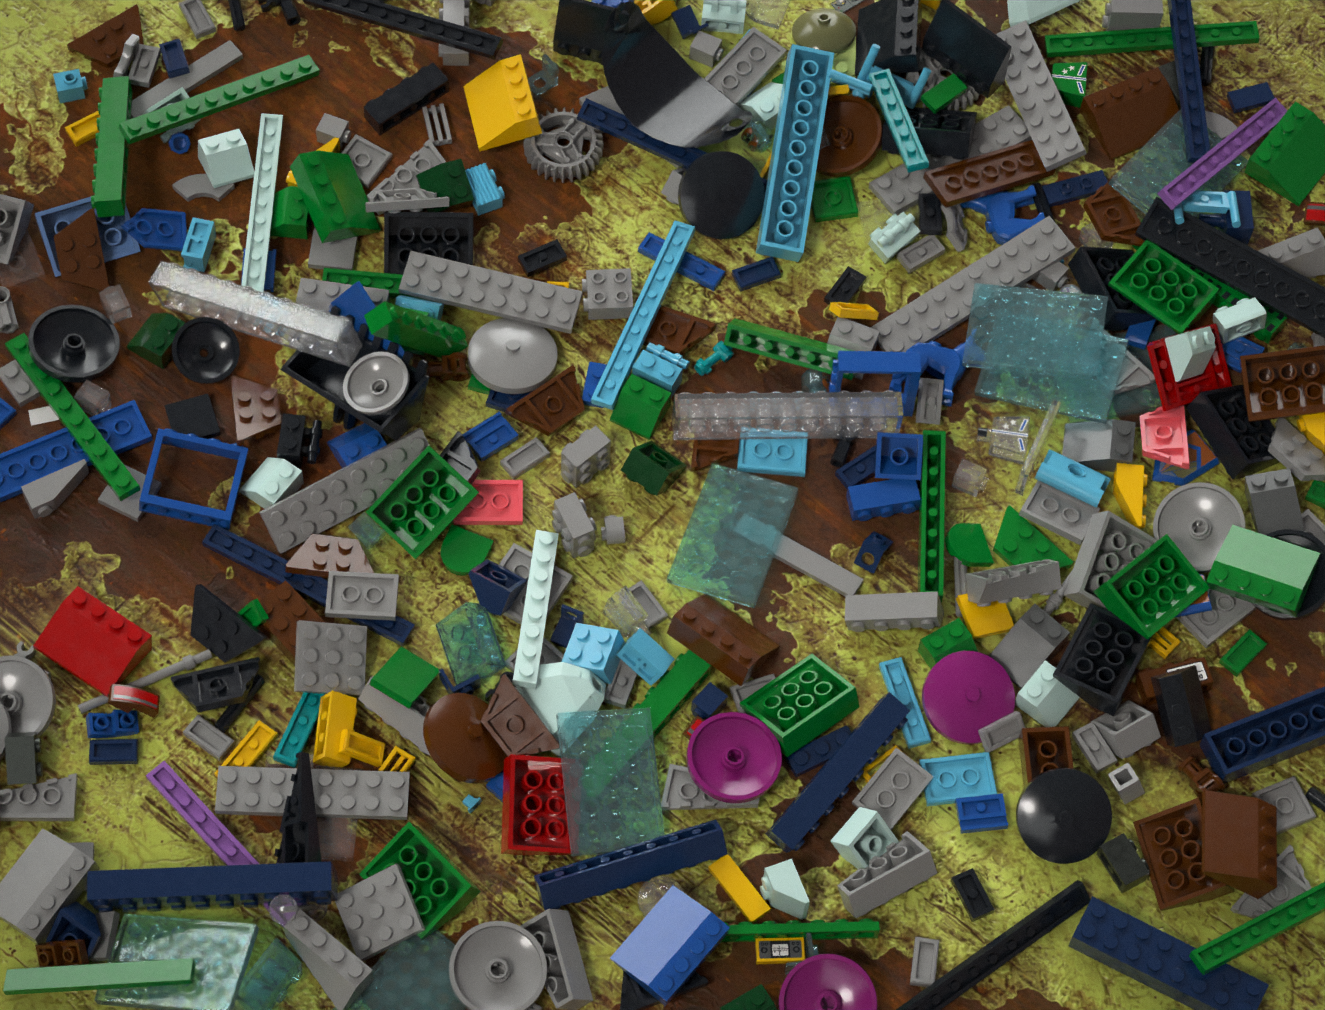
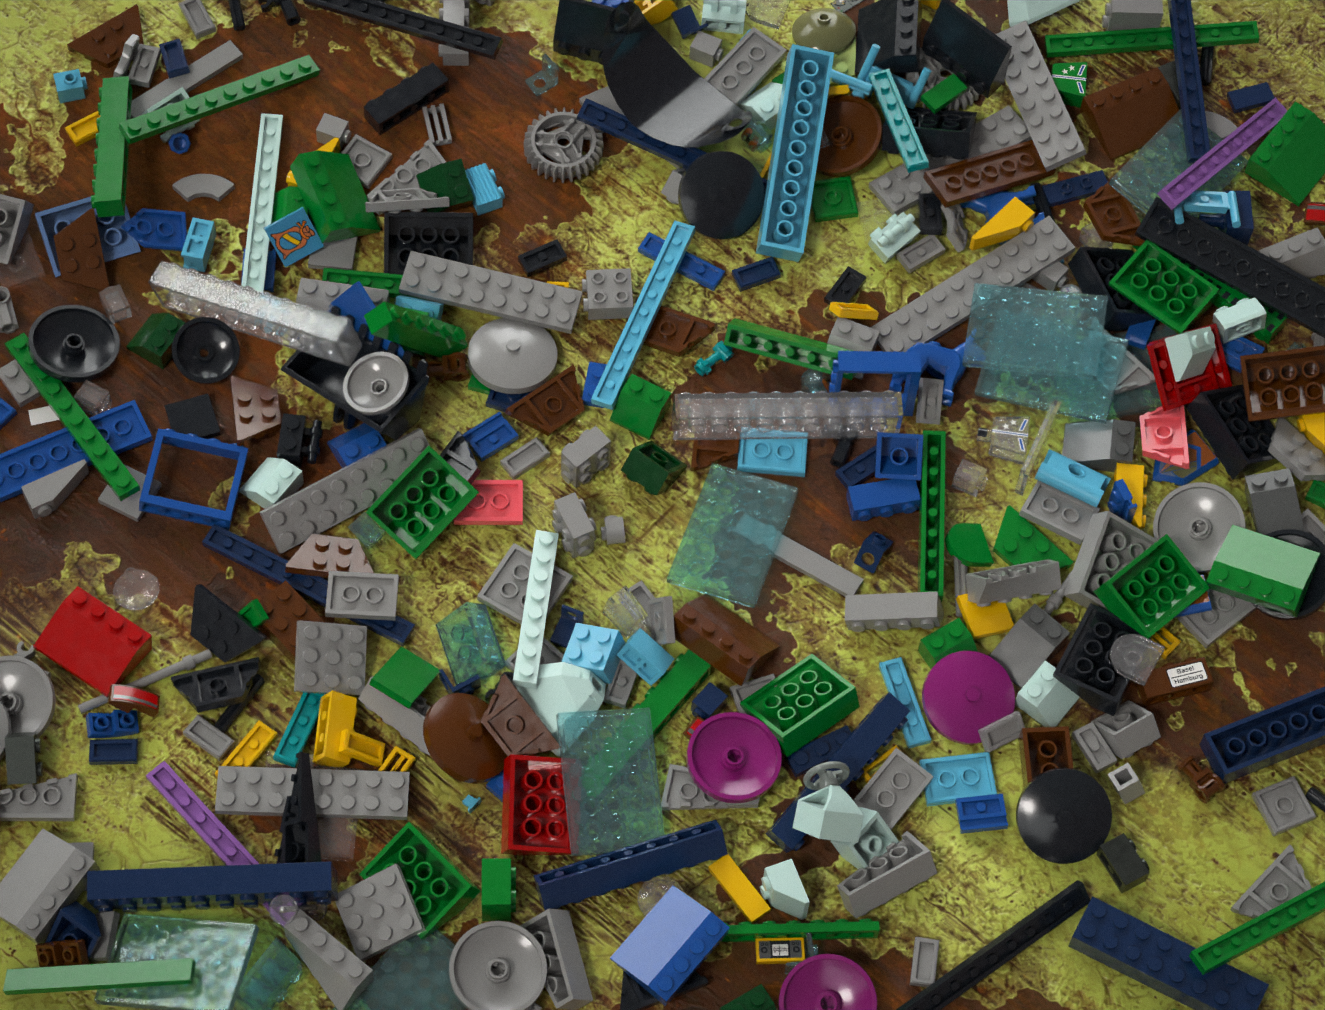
light aqua slope [198,129,254,188] -> none
green tile [440,525,494,576] -> none
yellow slope [463,54,542,151] -> none
dark blue slope [469,559,527,616] -> none
medium azure brick [632,342,690,398] -> none
black plate [950,868,995,922] -> none
reddish brown slope [1133,797,1235,911] -> none
black slope [1151,665,1212,747] -> none
reddish brown slope [1202,790,1277,899] -> none
green tile [1219,629,1267,677] -> none
none -> clear dish [113,567,160,611]
none -> dark azure tile [264,207,324,267]
none -> green brick [482,858,516,921]
none -> light grey tile [648,596,675,646]
none -> light aqua piece [792,761,864,843]
none -> yellow slope [969,197,1035,251]
none -> blue plate [1107,479,1137,524]
none -> clear tile [1110,634,1165,686]

